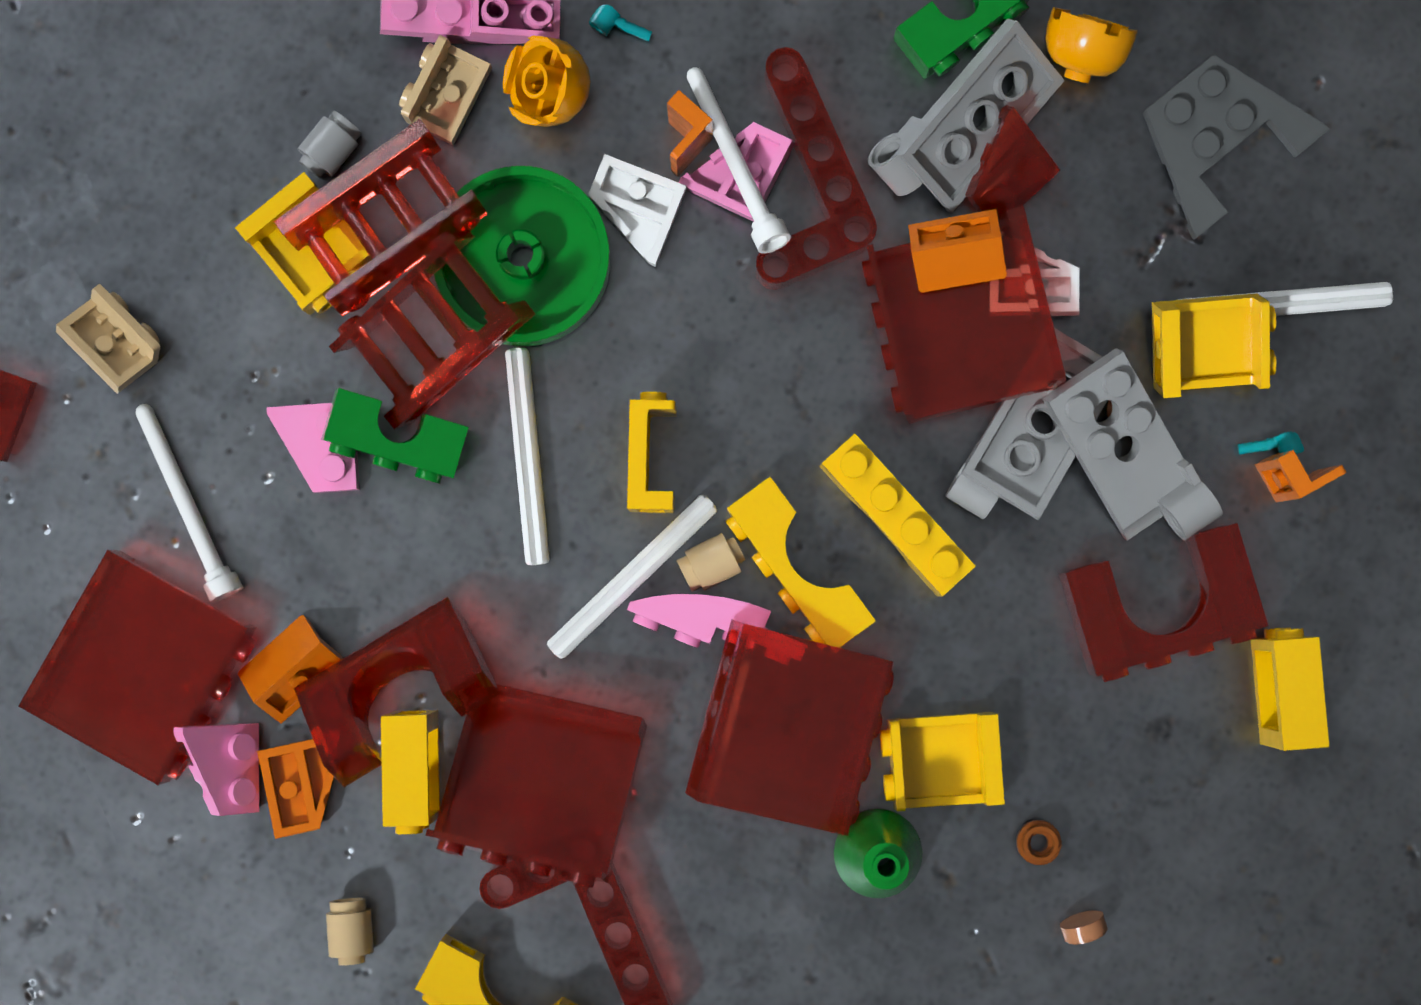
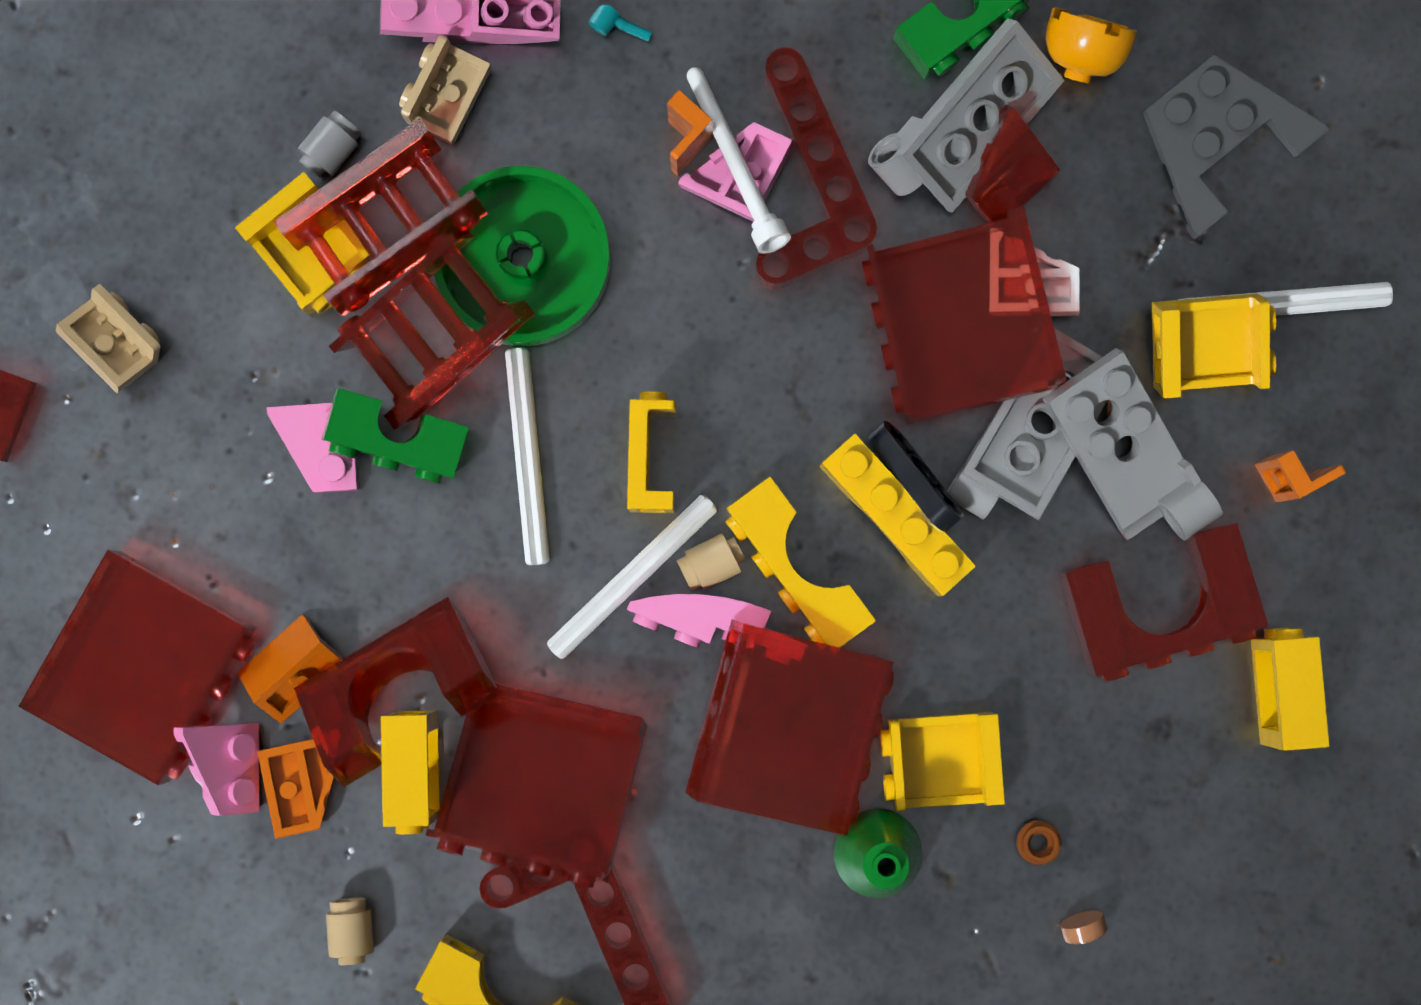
white piece [136,404,243,603] -> none
light orange cylinder [503,35,591,127] -> none
white wing [588,154,687,267] -> none
orange panel [908,209,1007,293] -> none
teal hand [1237,431,1304,455] -> none
none -> black beam [868,421,964,532]

